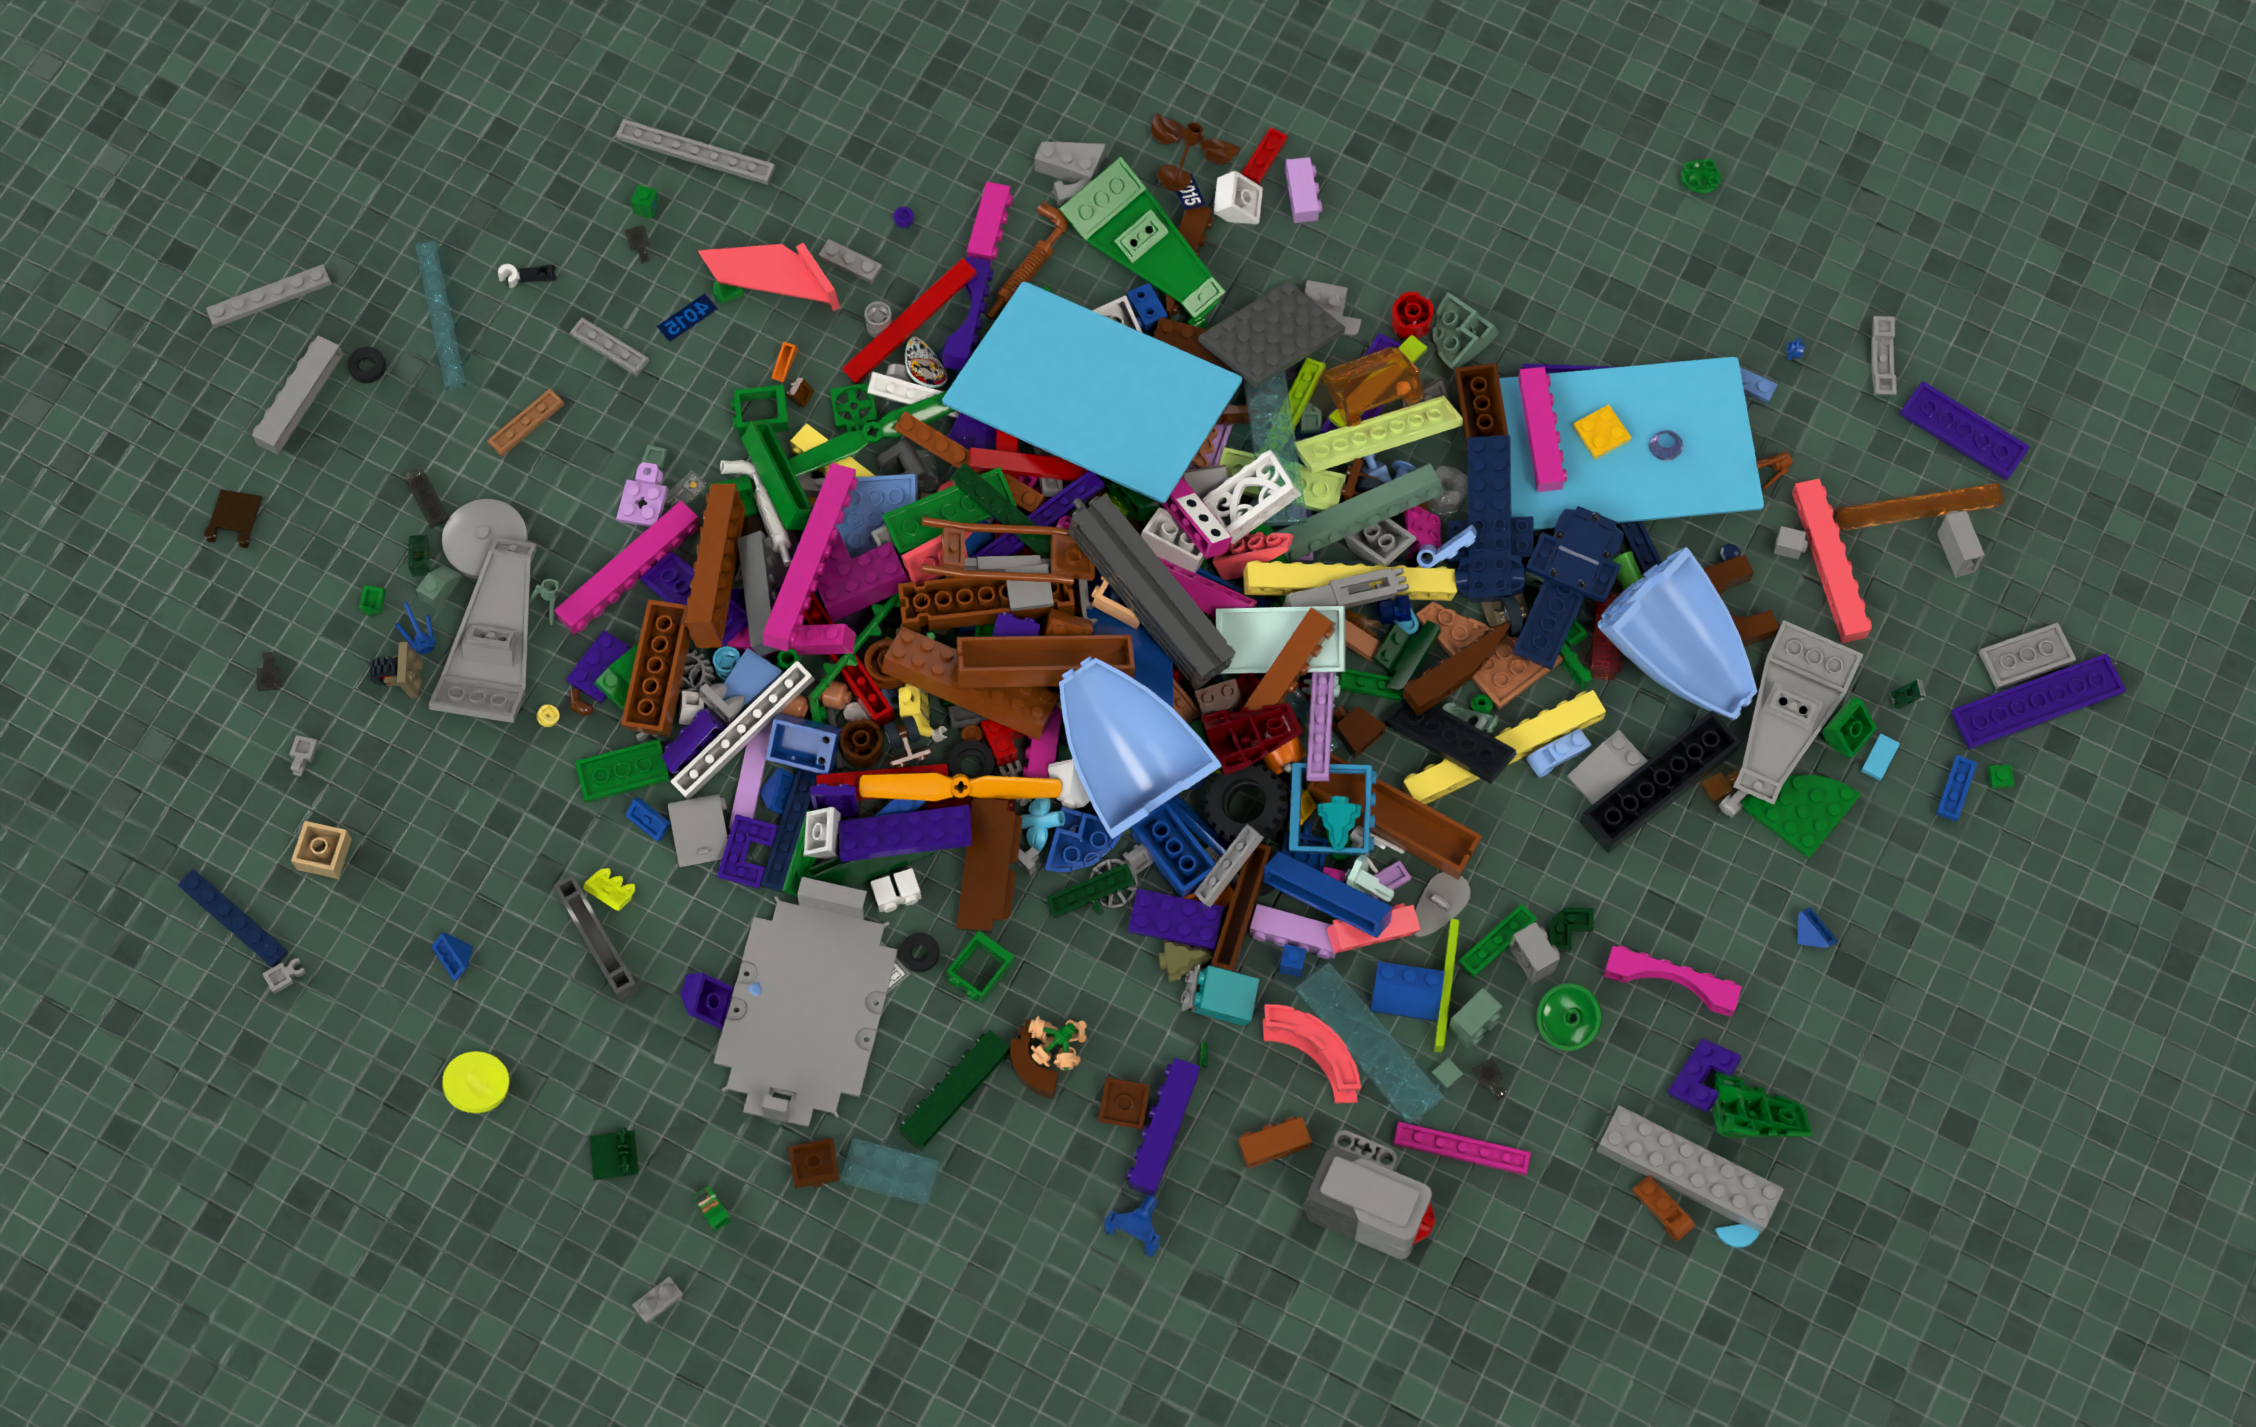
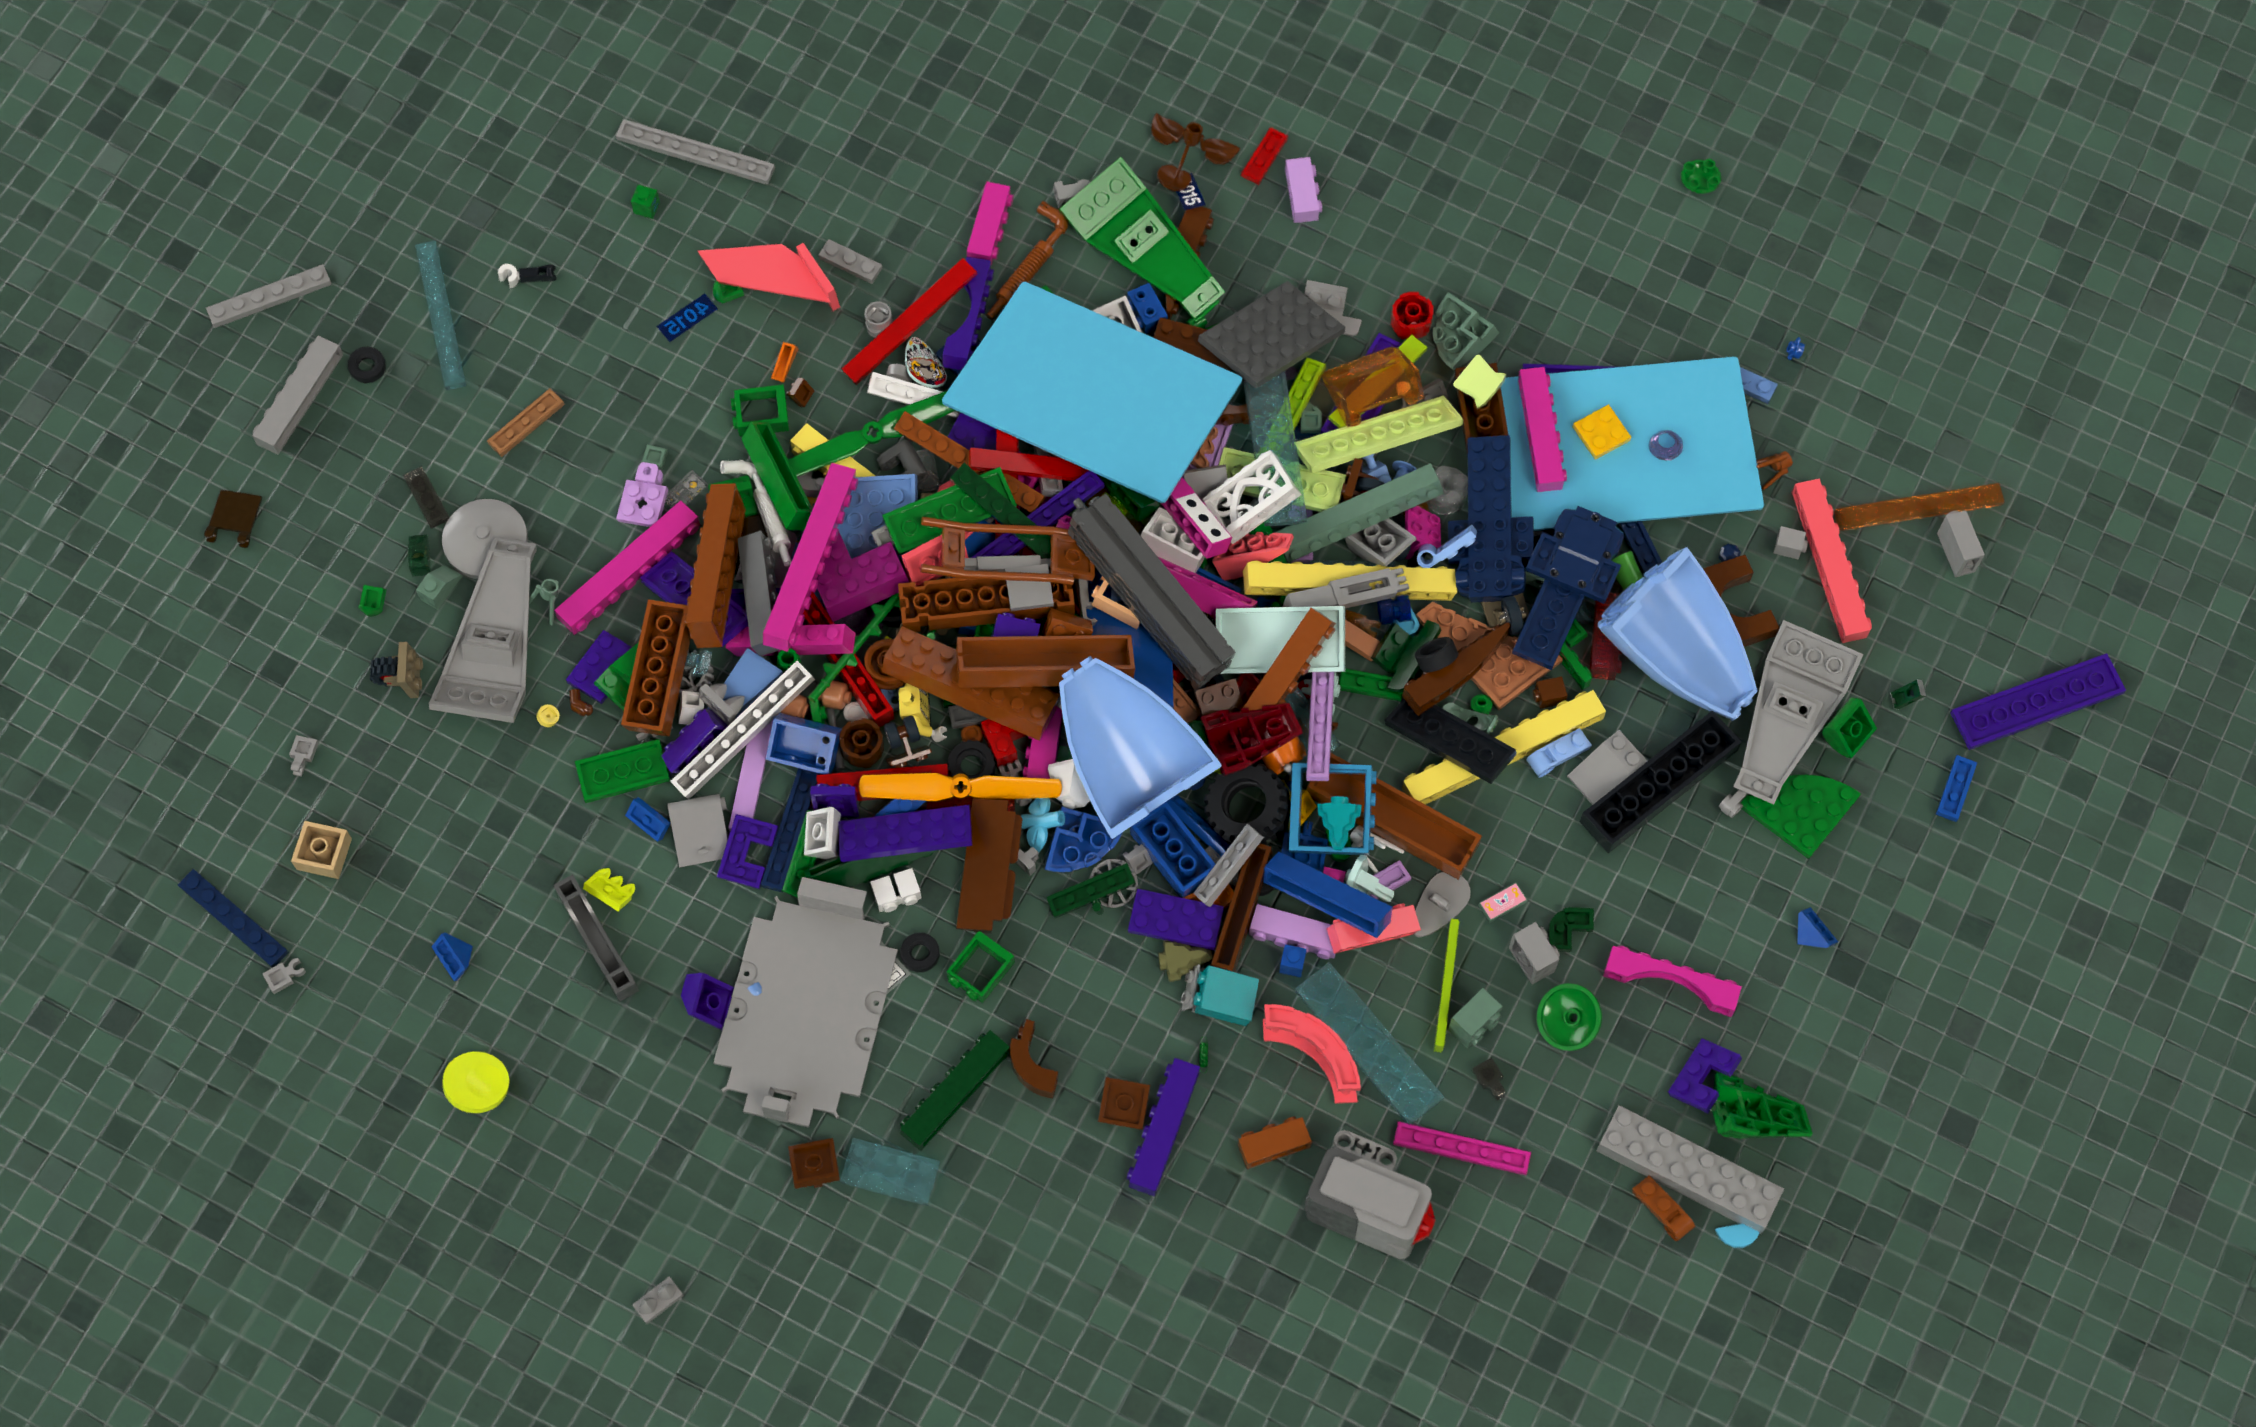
clear smoke plate [257,652,280,691] -> none
blue plant [395,602,436,655] -> none
light grey tile [570,318,649,376] -> none
dark green hinge [589,1128,639,1180] -> none
clear smoke plate [624,224,650,264] -> none
green leg [693,1186,732,1233] -> none
medium azure wheel [713,646,741,682] -> none
blue slope [760,768,796,816] -> none
green piece [830,383,878,436] -> none
dark purple tile [893,207,914,228] -> none
light nougat plant [1028,1016,1087,1071] -> none
light grey wedge [1034,142,1106,183] -> none
blue axle [1104,1195,1160,1257] -> none
white slope [1214,171,1263,224] -> none
reddish brown torso [1333,705,1386,759] -> none
blue slope [1371,962,1445,1021] -> none
sand green tile [1431,1058,1463,1090] -> none
green plate [1458,904,1537,979] -> none
clear orange plate [1702,770,1739,802] -> none
medium azure tile [1861,734,1900,781] -> none
light grey slope [1871,316,1897,396] -> none
dark purple plate [1899,381,2030,481] -> none
light grey plate [1978,623,2077,690] -> none
green plate [1988,765,2014,789] -> none
none -> clear light blue tile [685,649,712,678]
none -> black tyre [1415,637,1459,672]
none -> yellowish green piece [1453,355,1506,409]
none -> bright pink tile [1478,882,1528,923]
none -> reddish brown brick [1533,676,1568,709]

